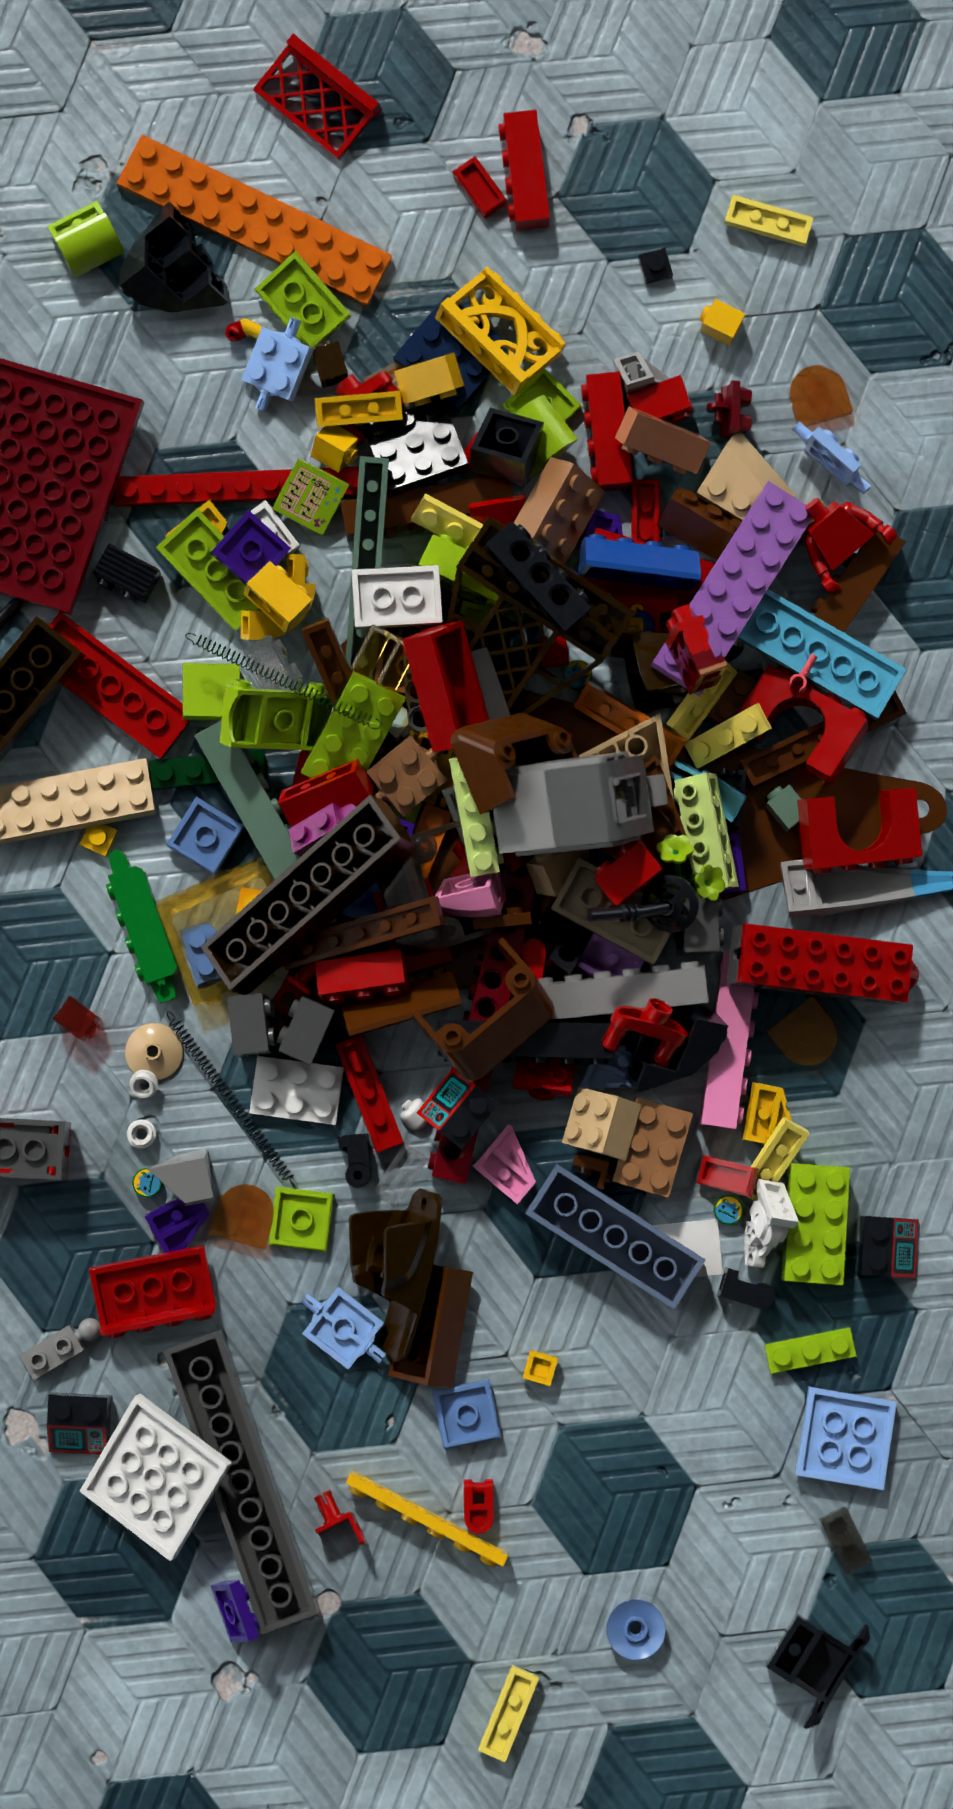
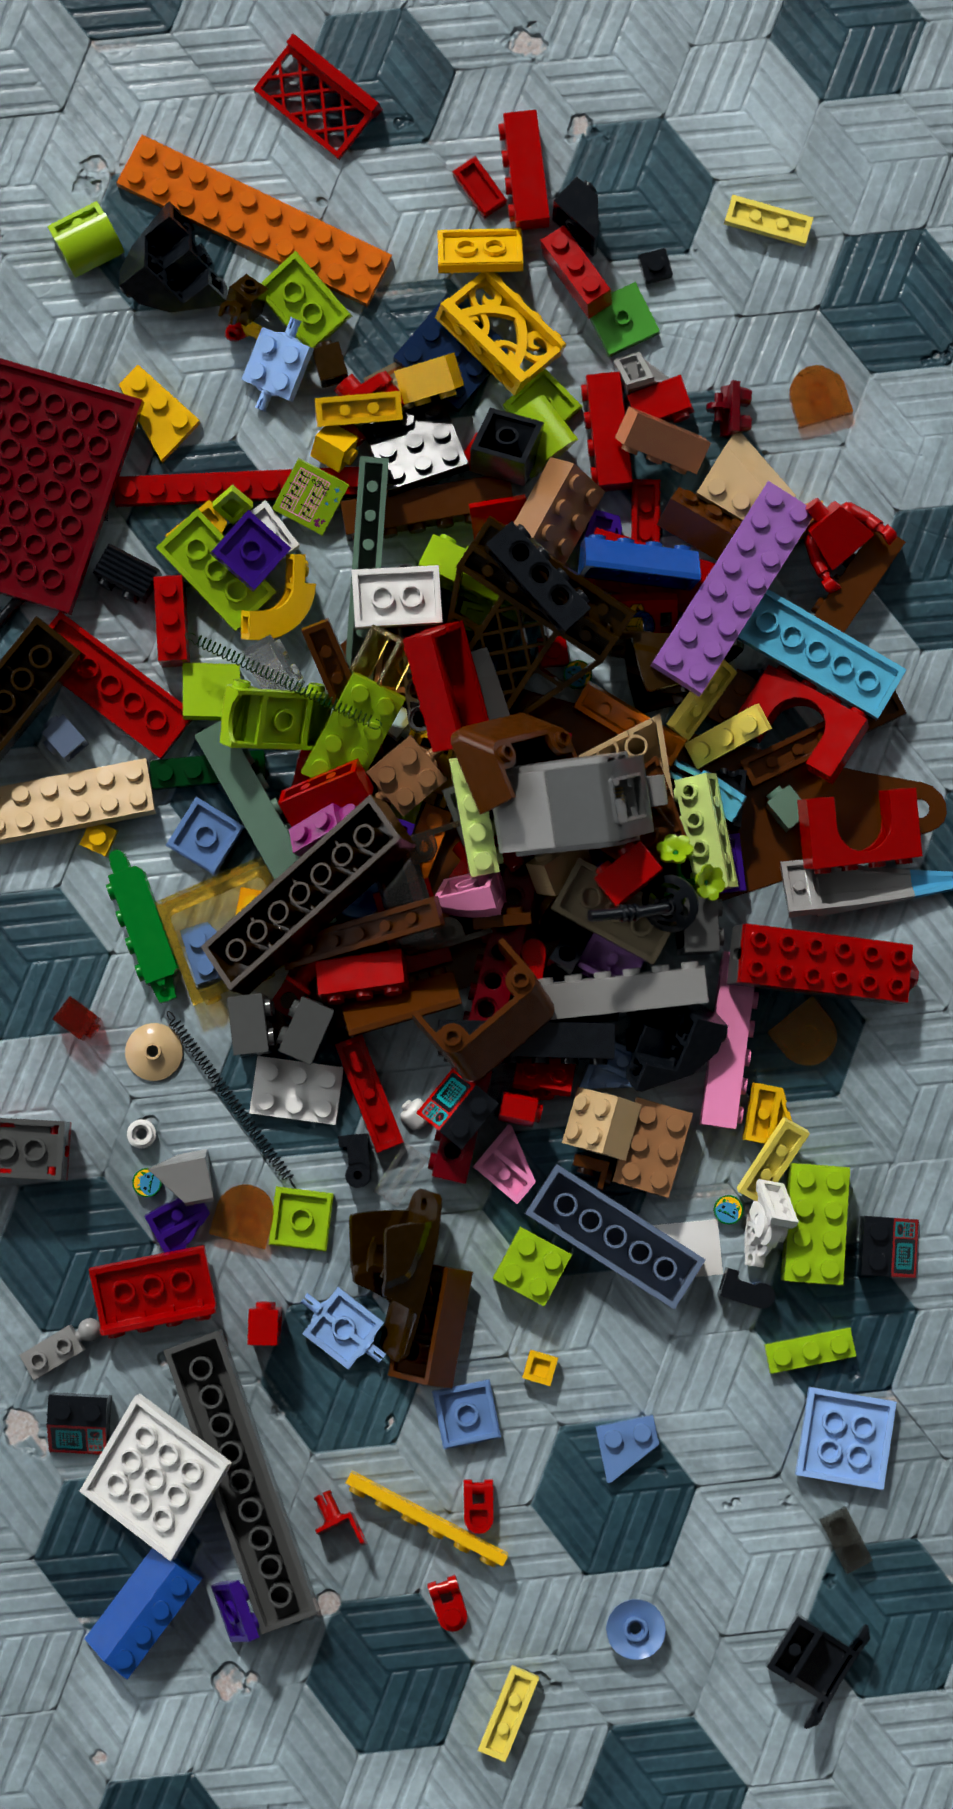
white plate [129,1070,159,1098] -> none
yellow brick [243,561,312,633] -> none
light yellow plate [411,493,484,549] -> none
red connector [601,998,688,1066] -> none
hips [665,604,728,695] -> none
red tile [696,1155,759,1198] -> none
yellow brick [699,299,746,346] -> none
coral hand [789,654,818,694] -> none
light blue plate [792,421,872,495] -> none
none -> sand blue brick [41,714,89,762]
none -> blue slope [84,1548,203,1680]
none -> yellow wing [119,365,201,464]
none -> red brick [153,575,190,668]
none -> lime plate [212,485,253,525]
none -> dark brown brick [218,274,268,327]
none -> red brick [247,1301,282,1346]
none -> red plate [427,1575,467,1632]
none -> yellow tile [438,228,523,273]
none -> lime brick [492,1226,572,1307]
none -> red brick [498,1091,543,1127]
none -> red brick [540,225,612,319]
none -> black slope [552,177,599,257]
none -> bright green plate [589,282,660,357]
none -> medium blue wing [595,1414,659,1483]

